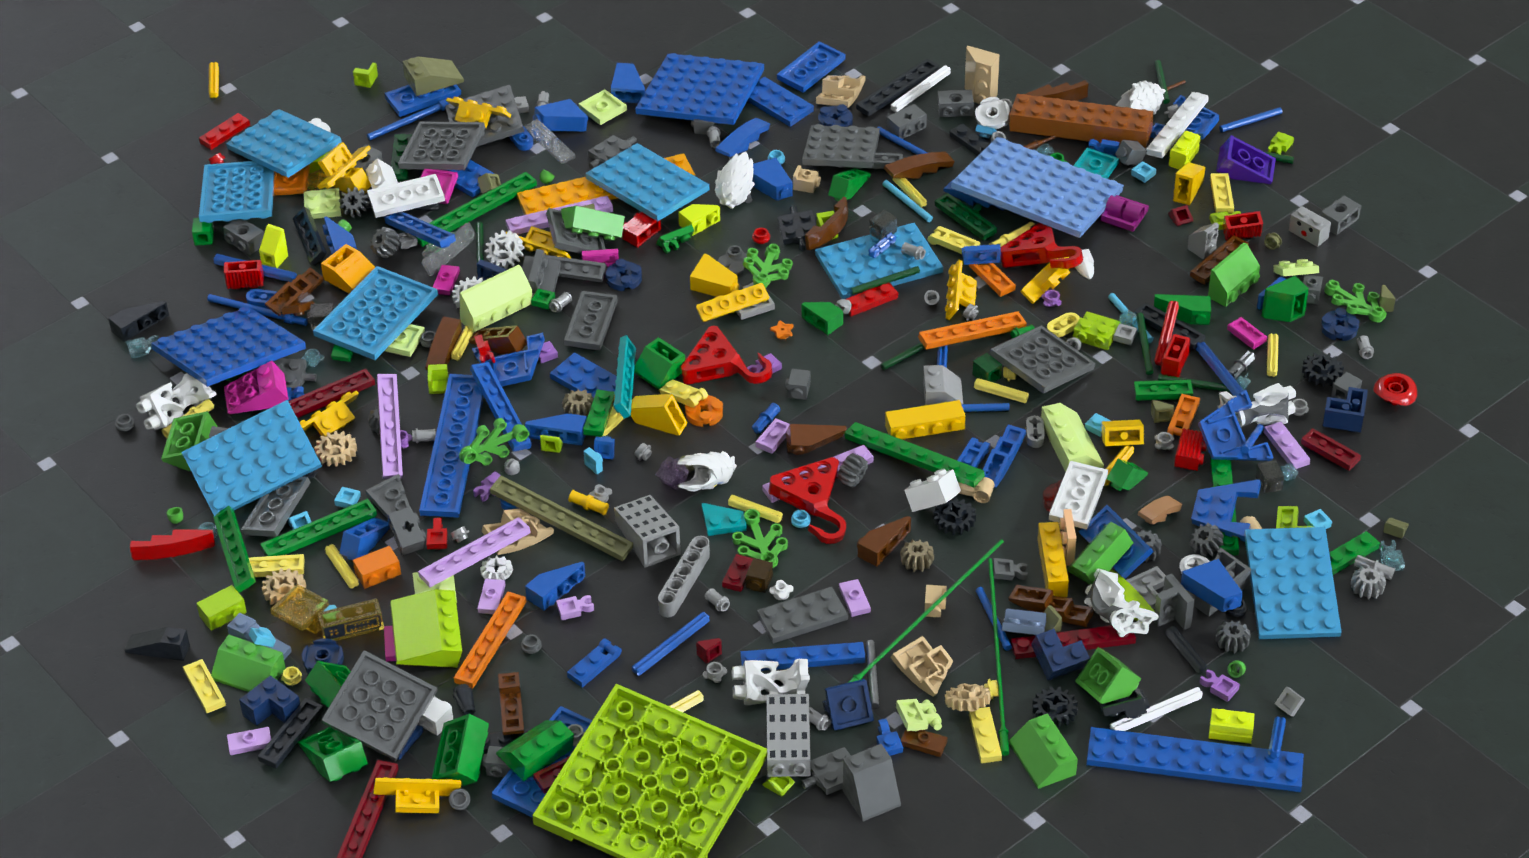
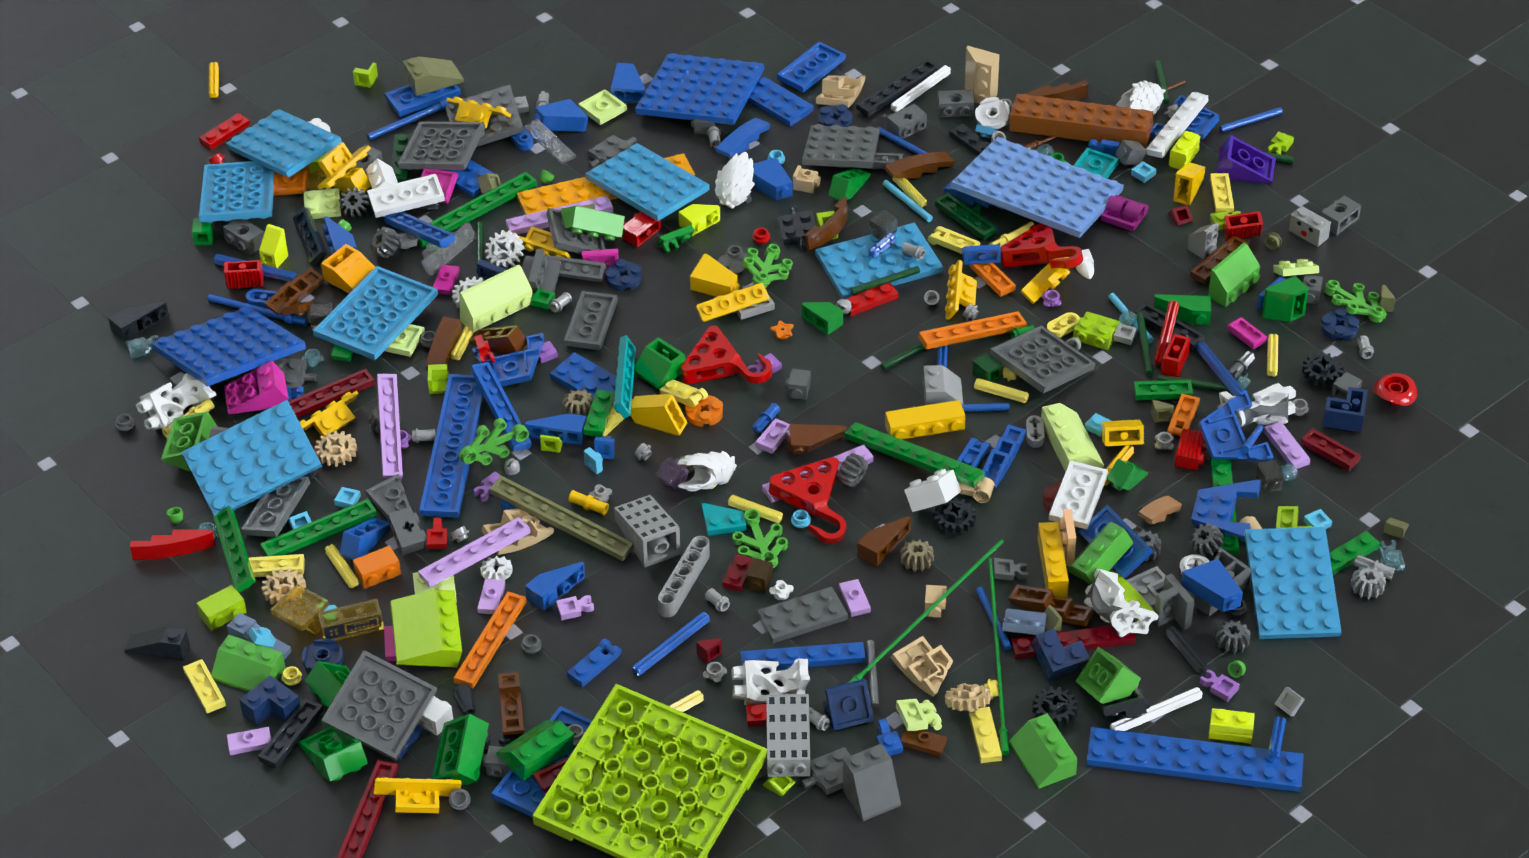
none -> red plate [746,704,767,727]

